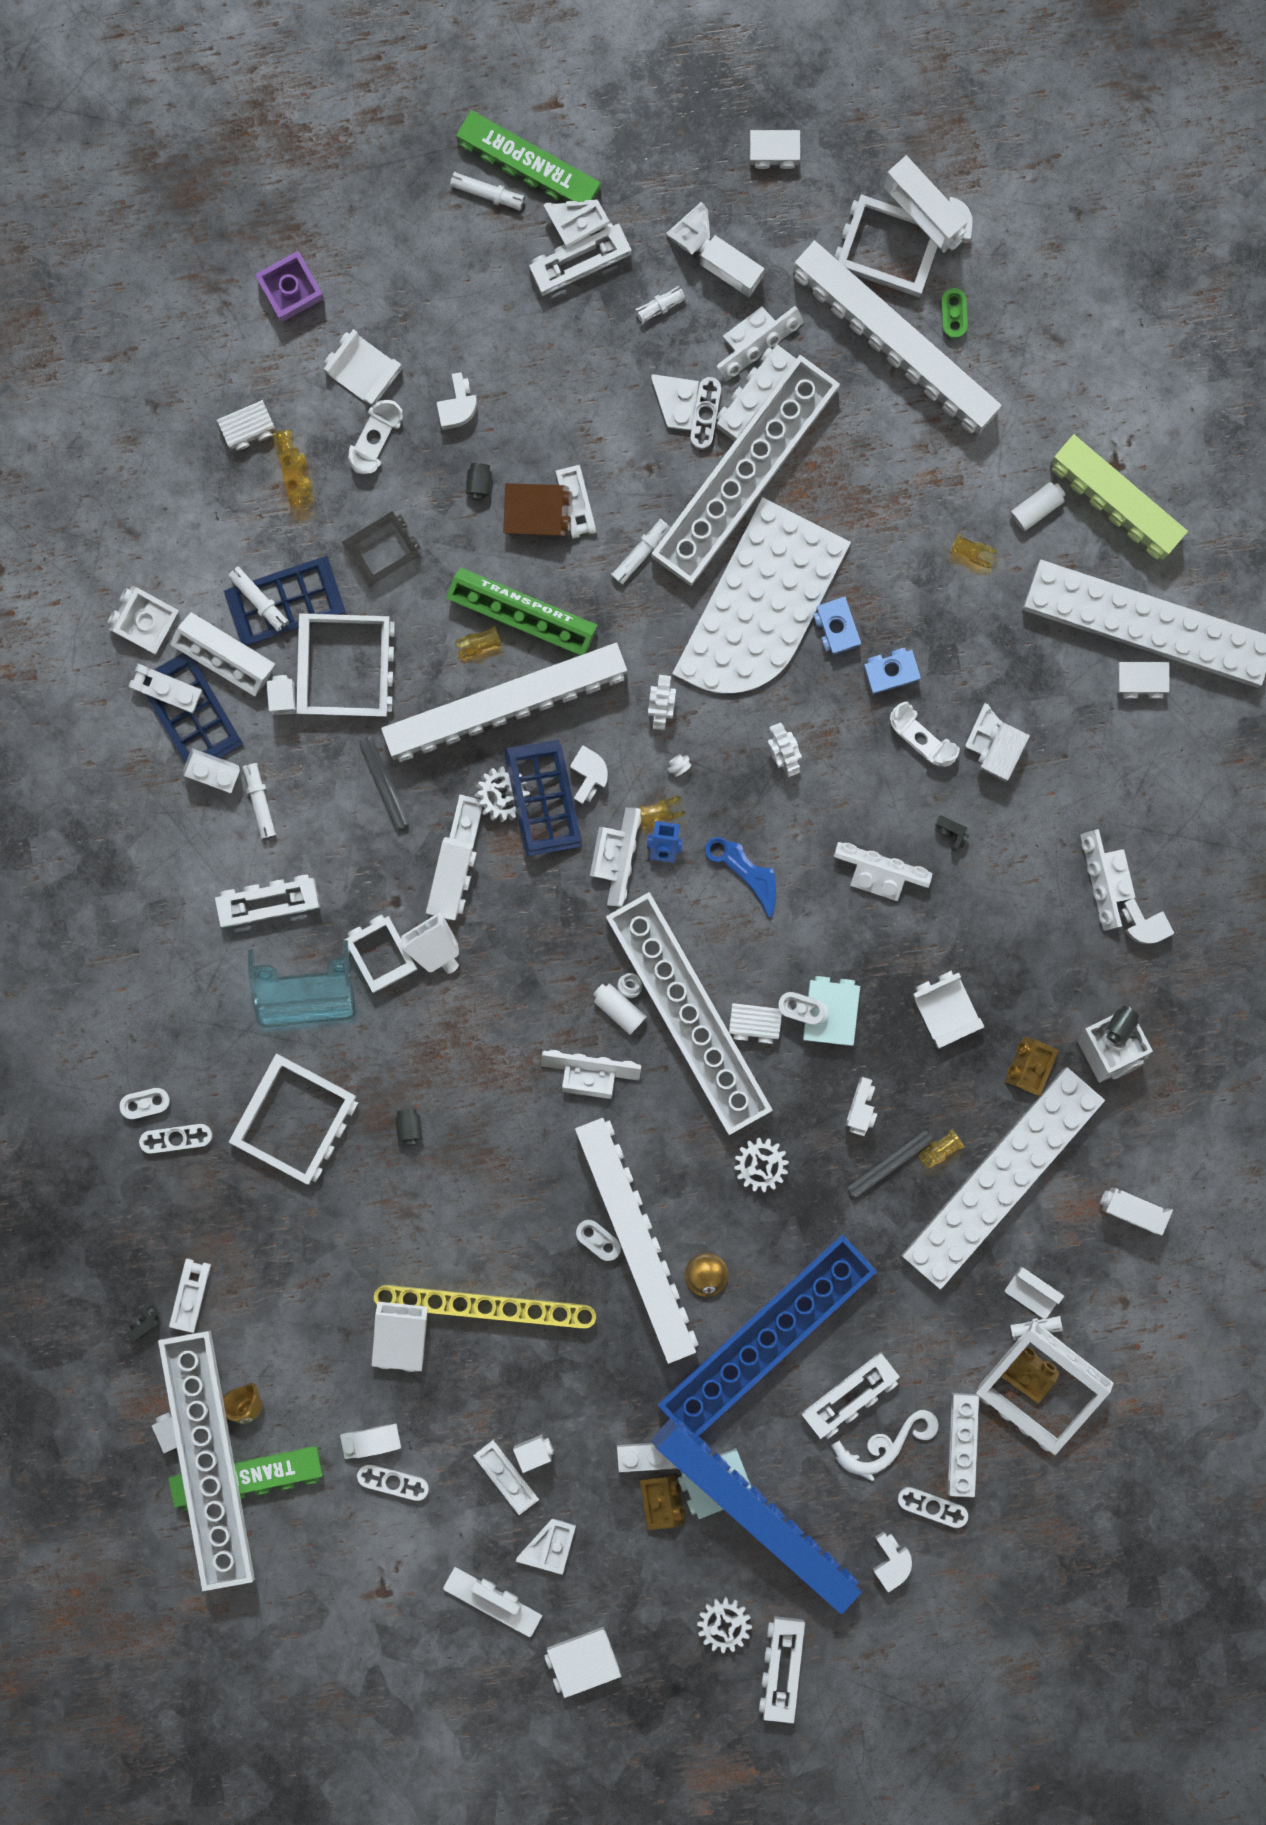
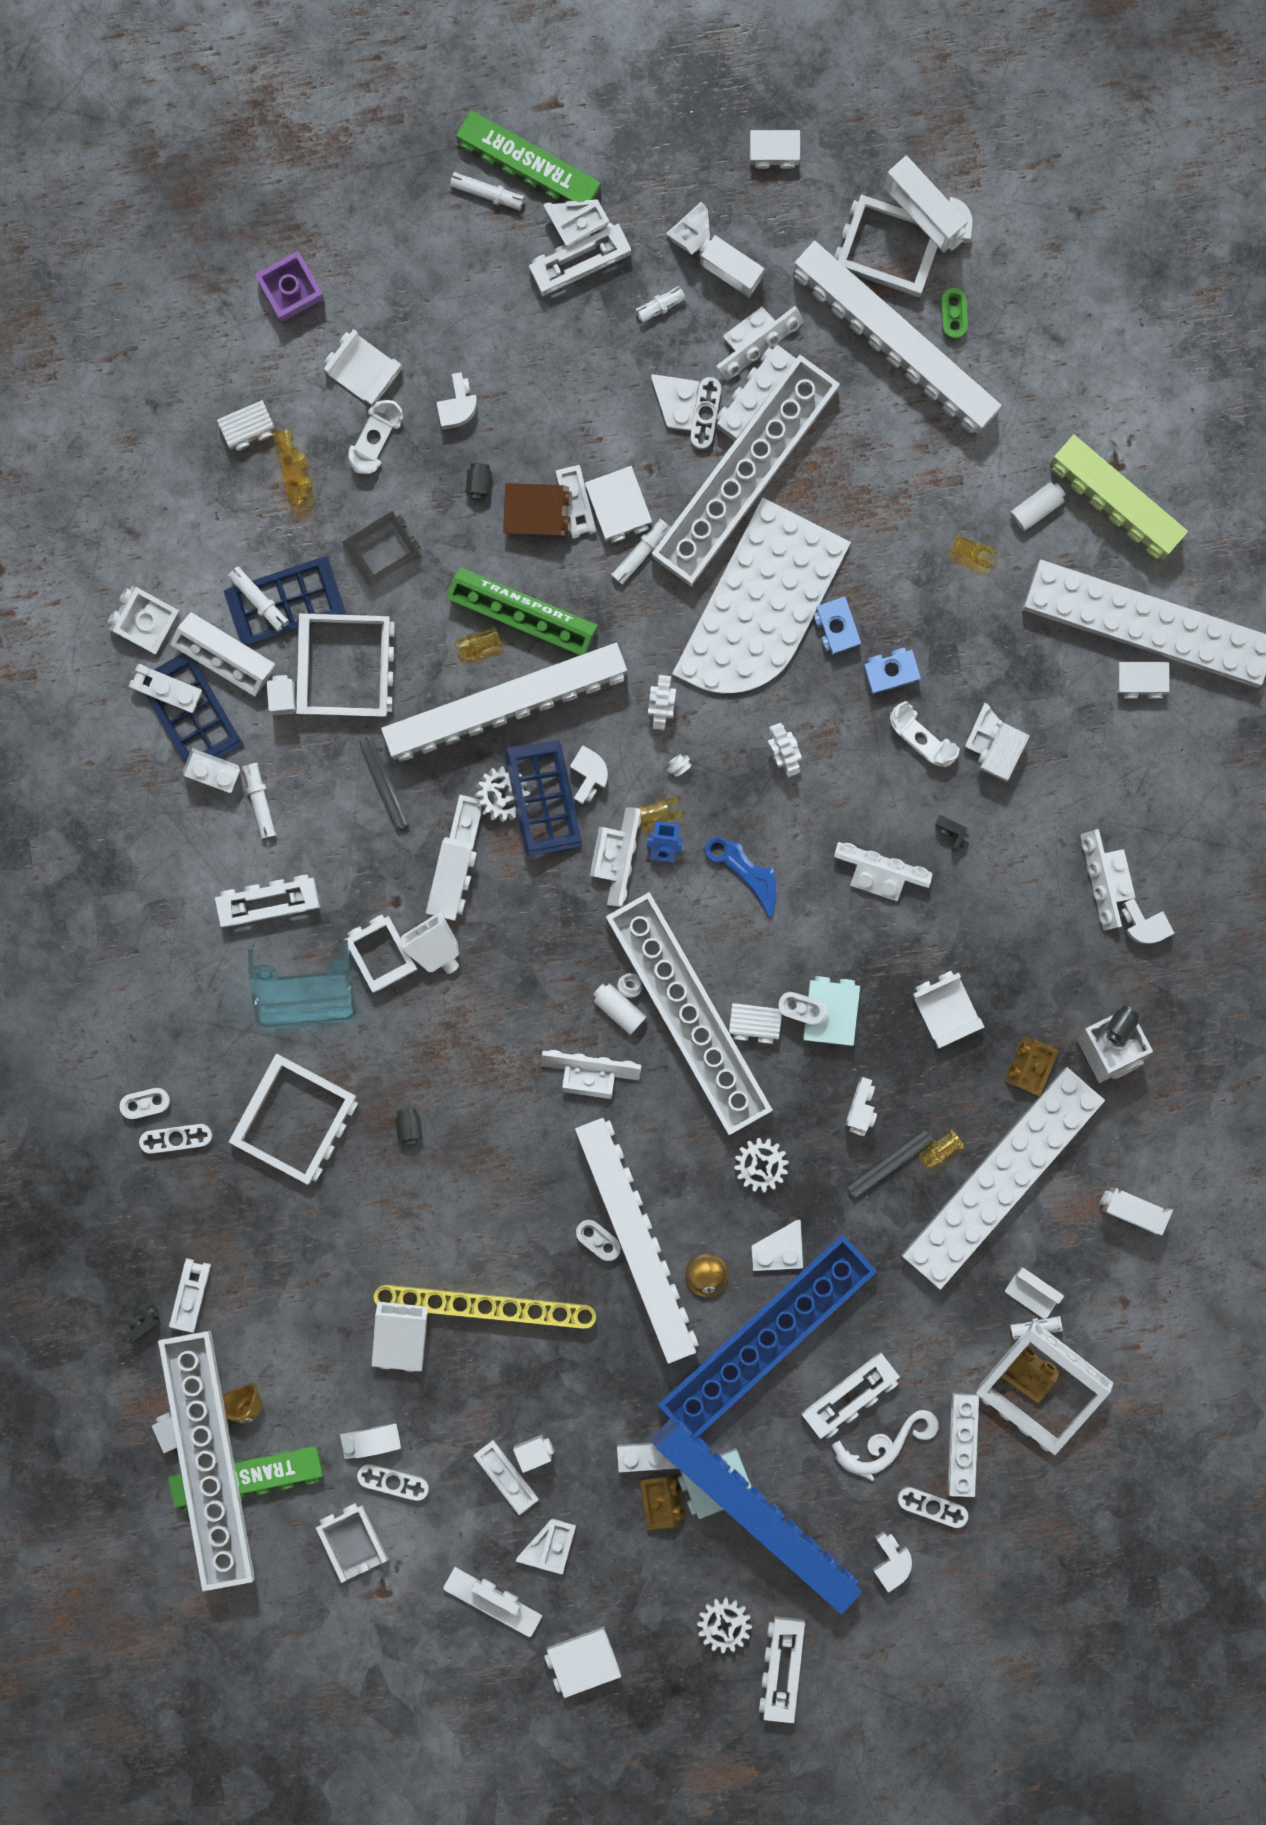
none -> window [316,1503,389,1583]
none -> white brick [585,466,652,543]
none -> white wing [752,1220,803,1271]

